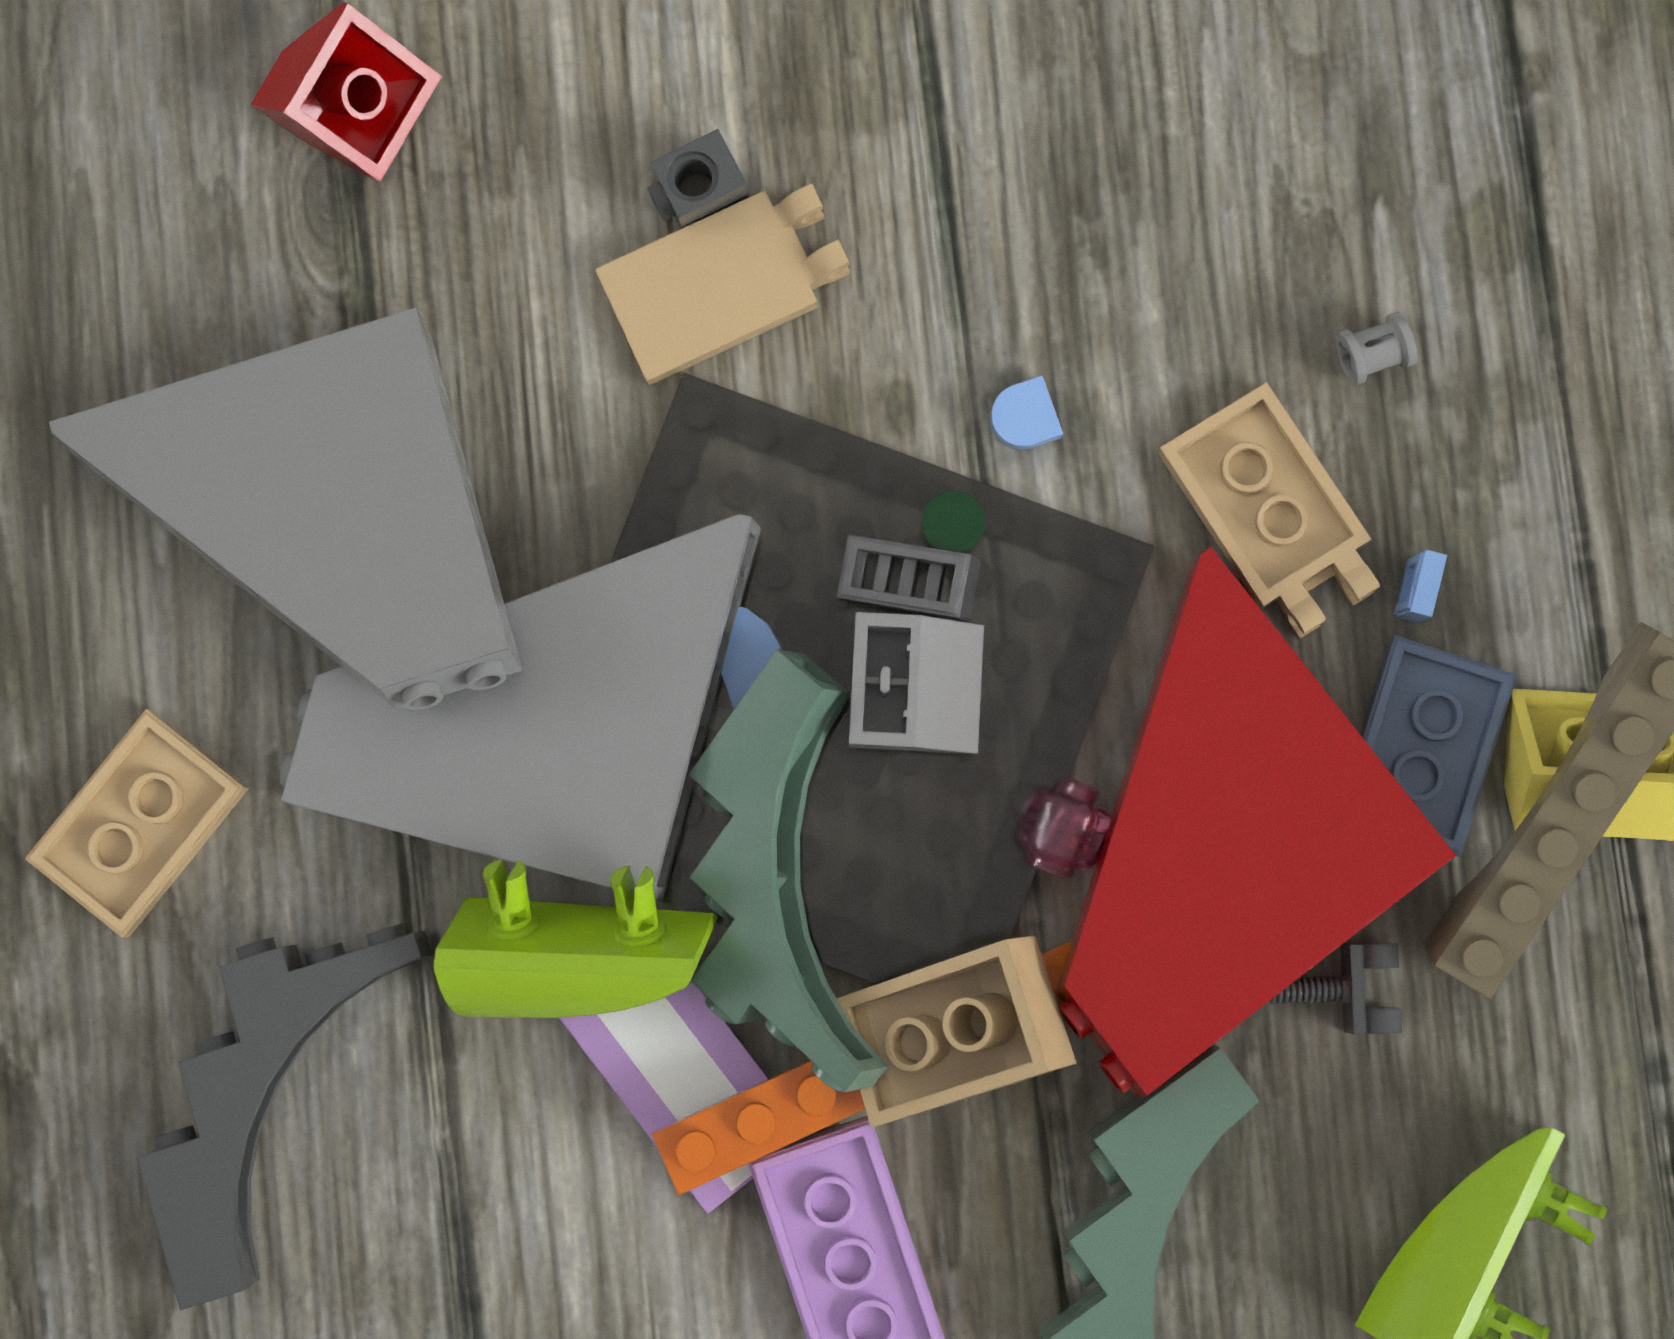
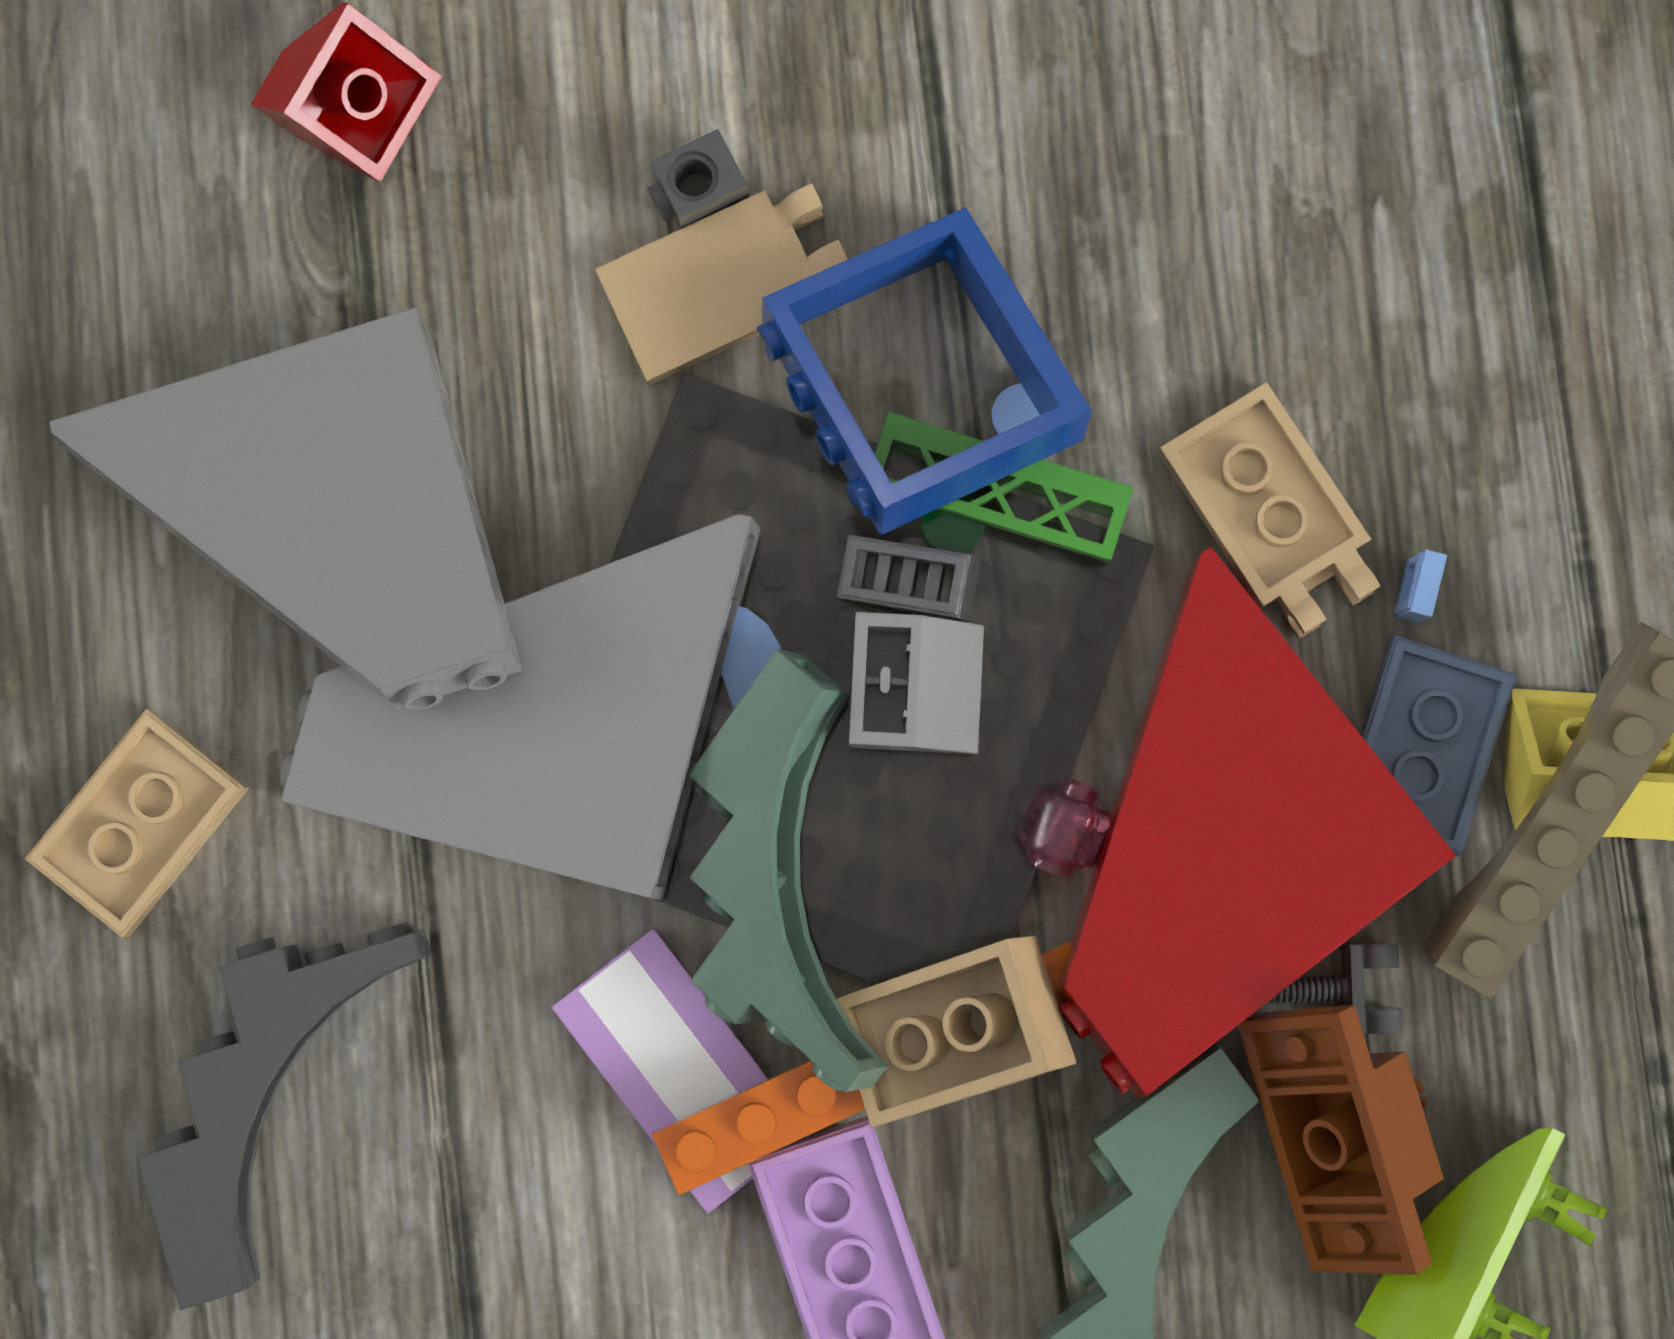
lime piece [433,859,718,1018] -> none
light grey bush [1335,312,1418,386] -> none
none -> blue window [757,207,1092,535]
none -> bright green fence [875,411,1134,563]
none -> dark orange brick [1238,1004,1444,1275]

